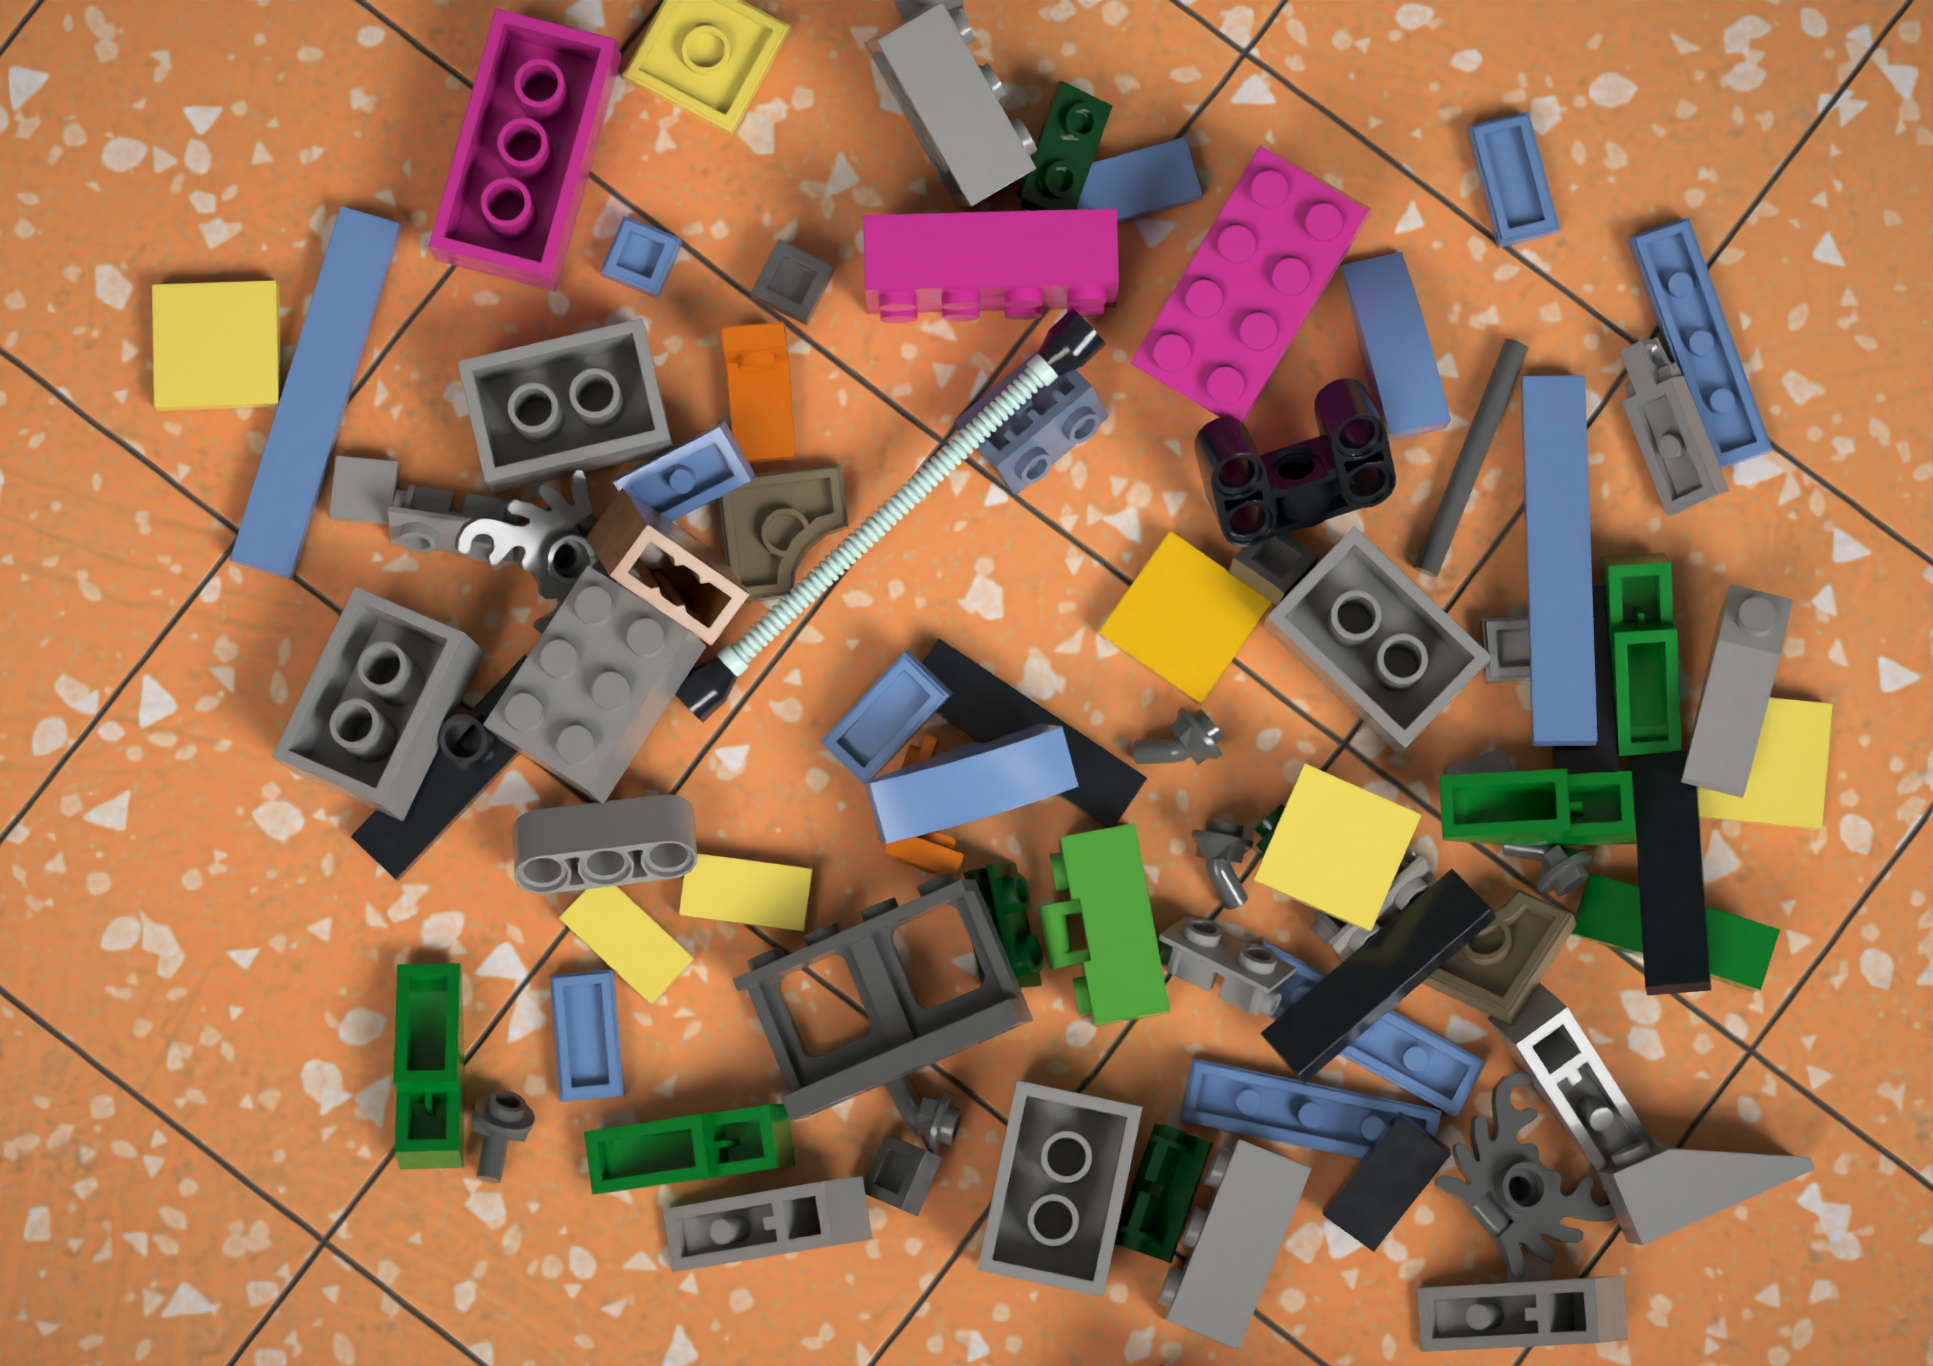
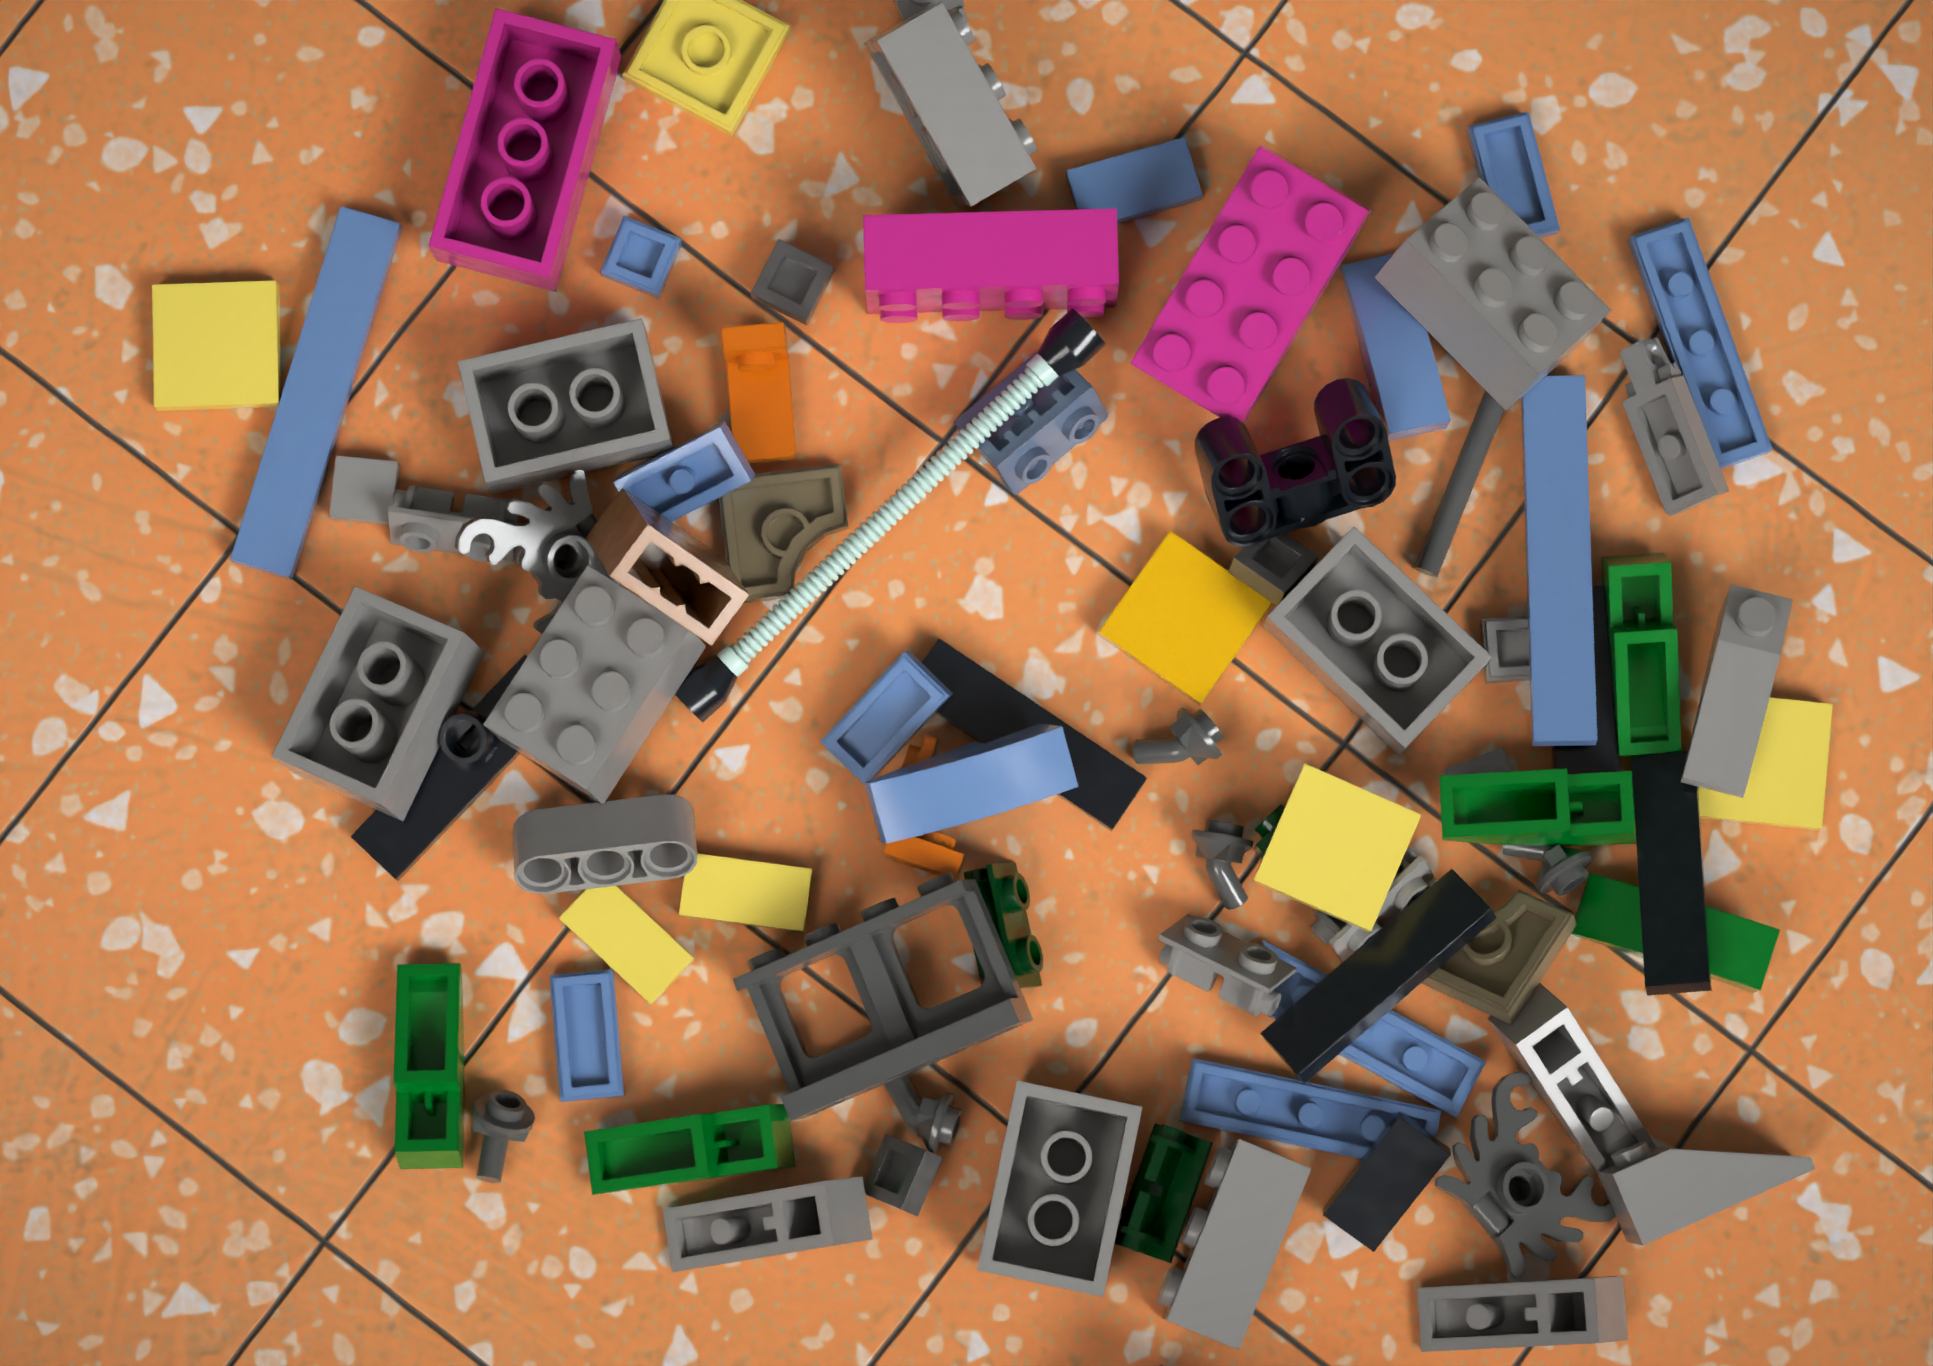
dark green hinge [1018,81,1113,211] -> none
bright green piece [1038,823,1170,1027] -> none
none -> light grey brick [1375,177,1611,411]

